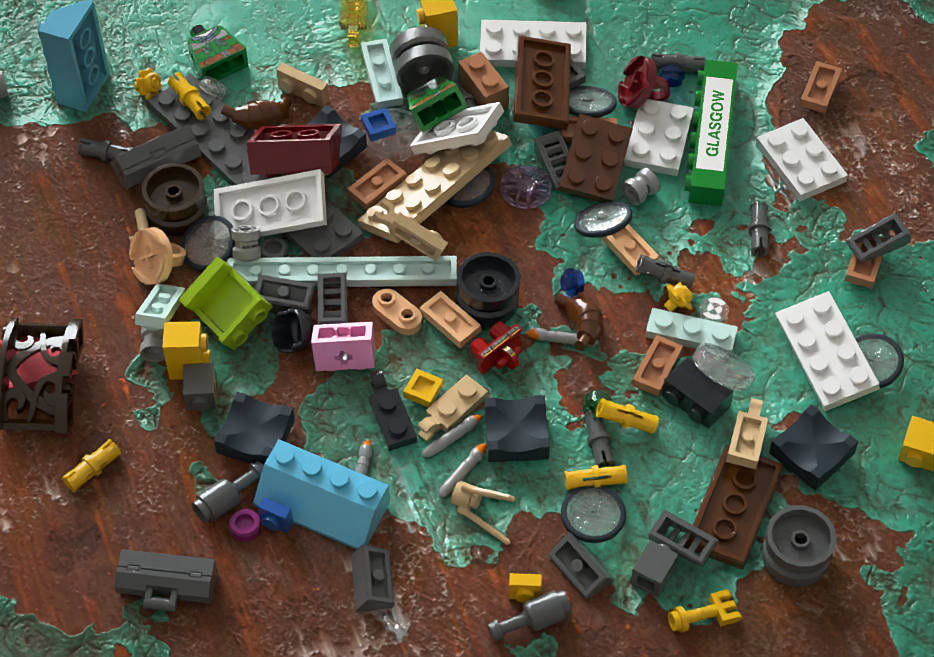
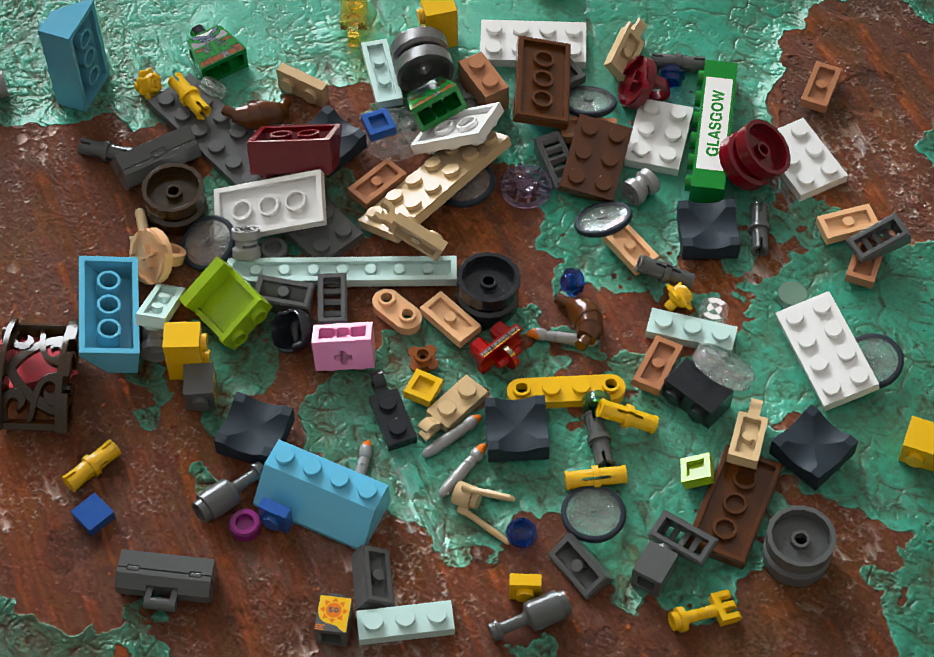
none -> blue tile [70,493,116,537]
none -> medium azure slope [79,256,140,373]
none -> brick [314,593,354,647]
none -> light aqua plate [356,600,455,645]
none -> dark orange plate [408,345,438,373]
none -> clear blue plate [506,517,537,548]
none -> yellow plate [507,374,626,409]
none -> tan plate [604,18,647,82]
none -> black brick [676,199,741,260]
none -> plate [680,452,714,490]
none -> dark red wheel [718,119,791,192]
none -> sand green tile [777,281,807,309]
none -> light nougat plate [815,204,878,245]

